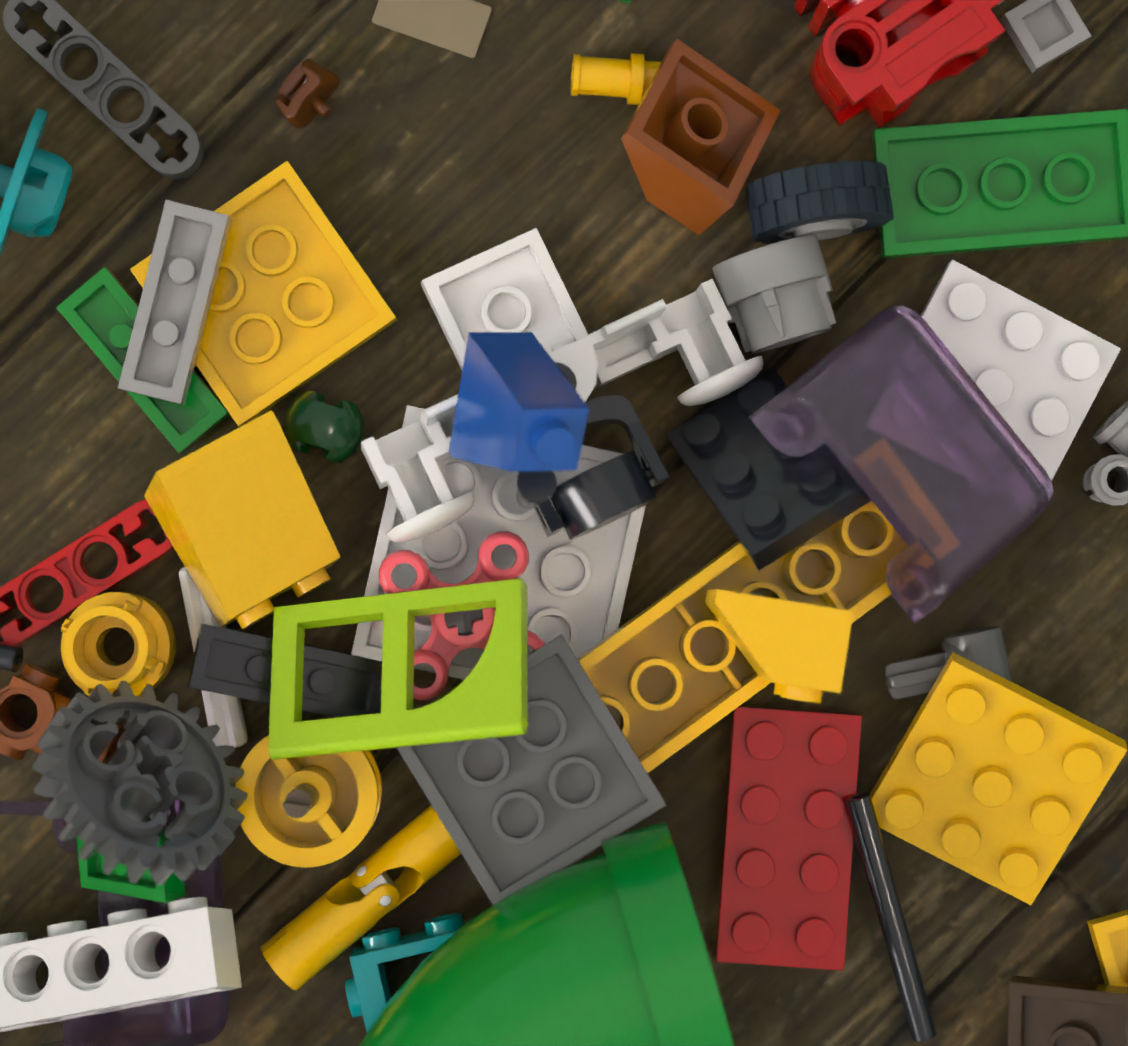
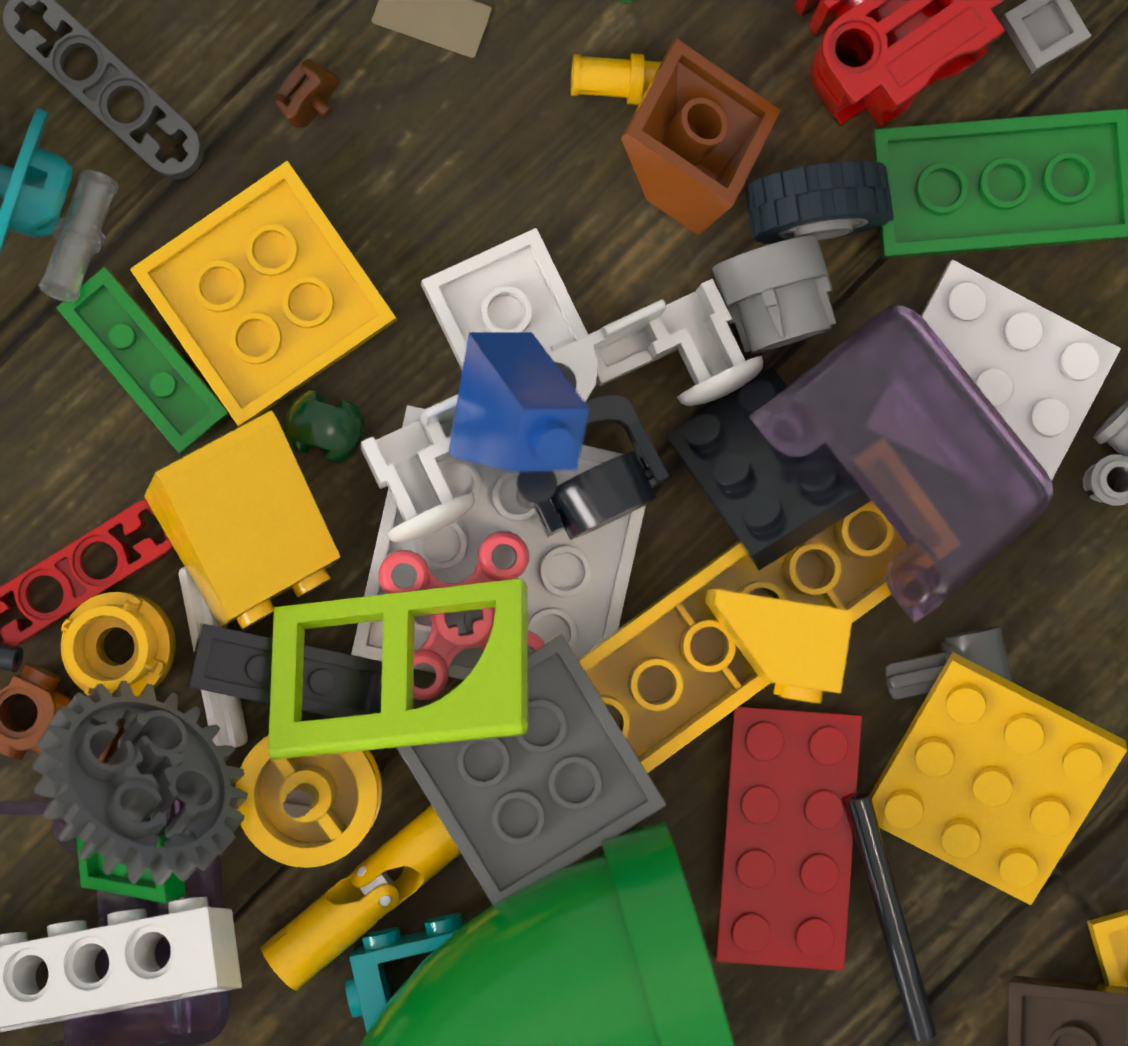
light grey plate [118,200,232,405] -> none
none -> clear pin [38,170,119,302]

